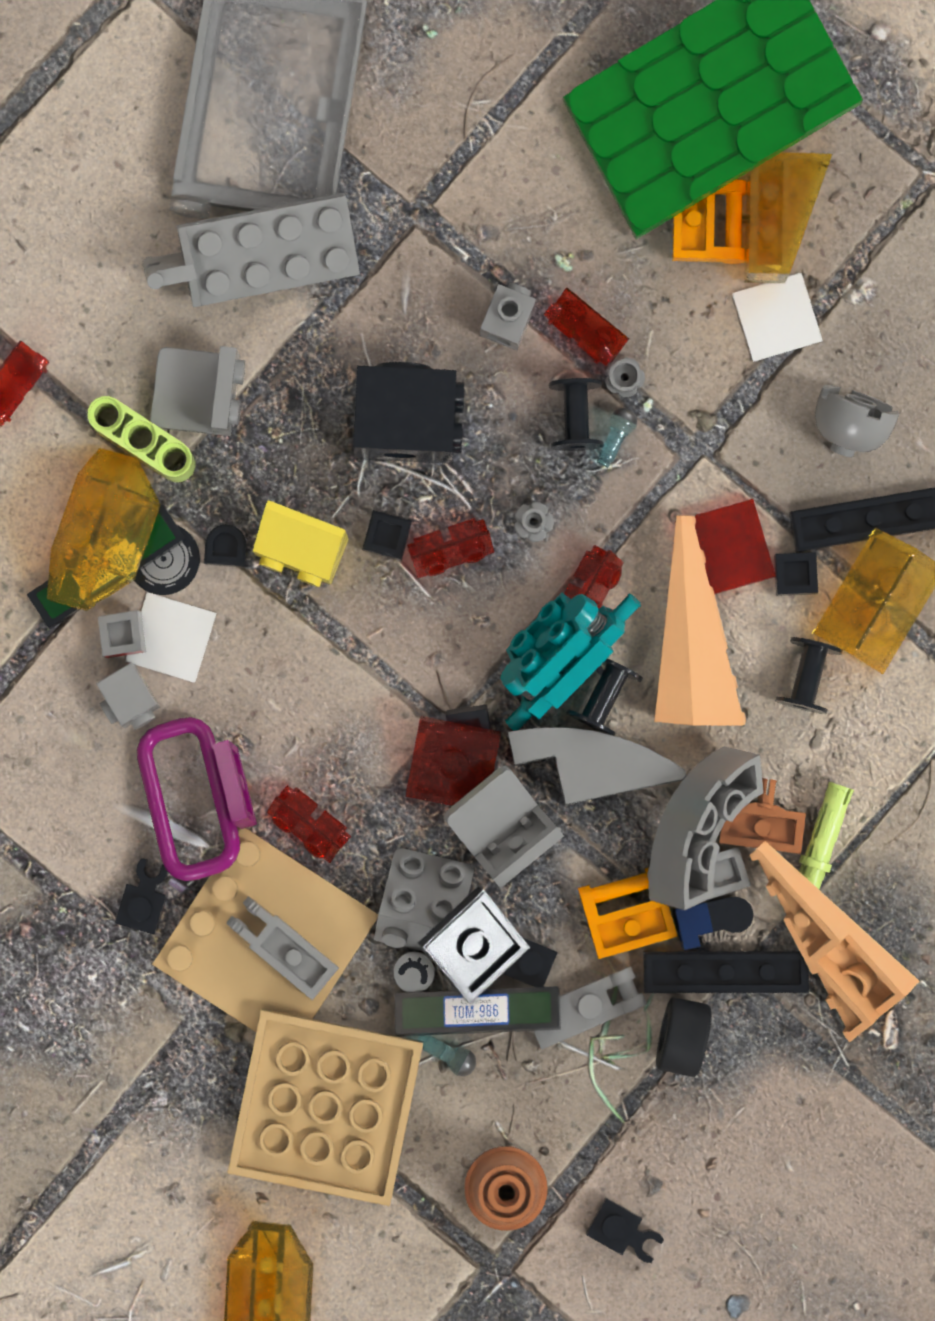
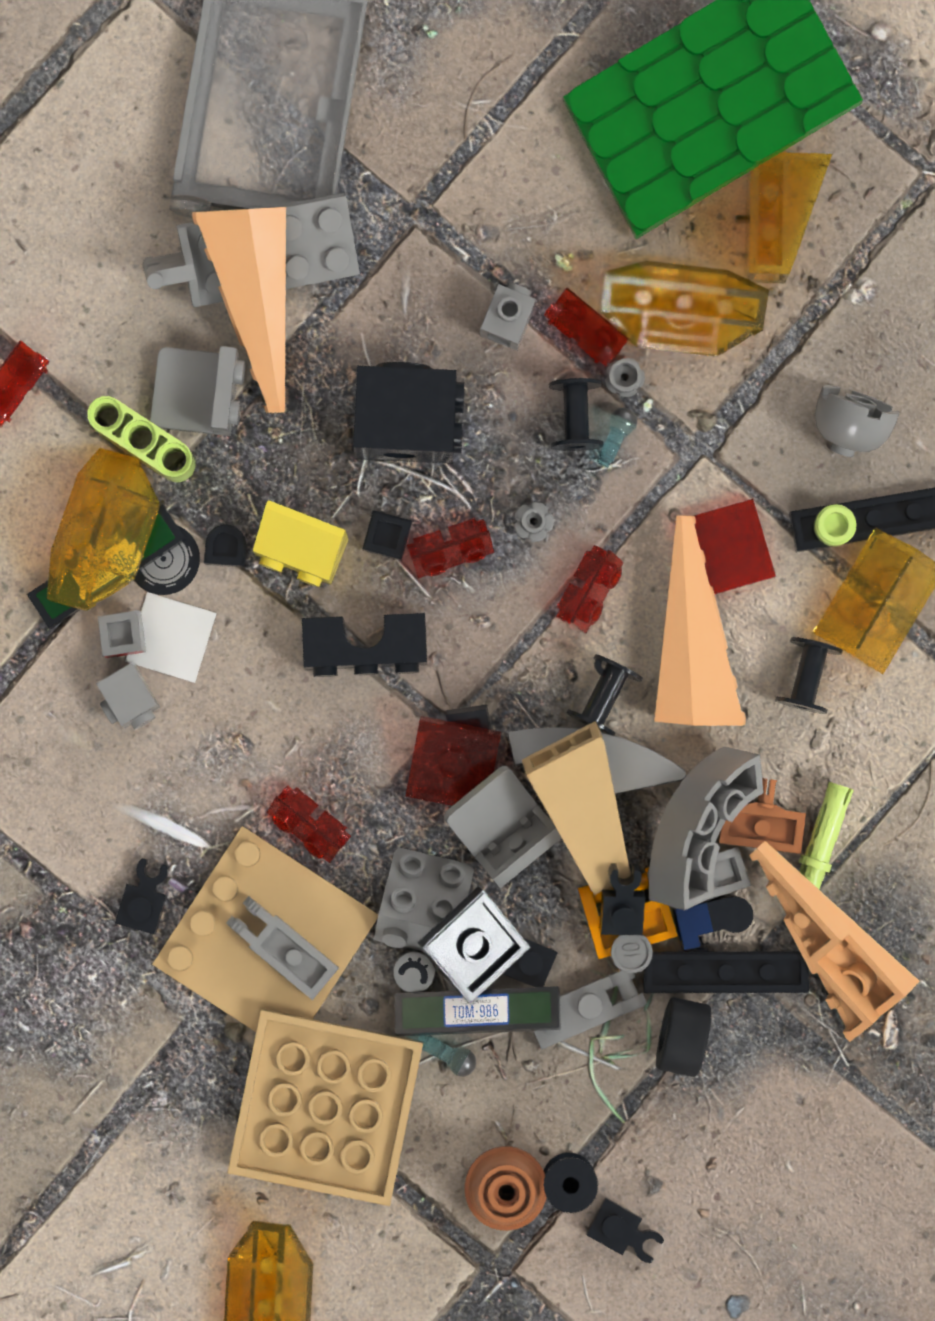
magenta bar [137,717,257,881] -> none
teal piece [500,592,642,731] -> none
light orange plate [672,179,746,264] -> none
white sticker [732,273,823,362] -> none
black tile [774,552,818,596] -> none
none -> light nougat wedge [192,207,286,413]
none -> black arch [302,613,428,677]
none -> tan slope [522,721,631,895]
none -> black piece [543,1152,598,1213]
none -> black plate [600,863,645,935]
none -> clear yellow wedge [601,261,769,357]
none -> light grey piece [611,935,653,973]
none -> yellowish green tile [814,504,856,546]

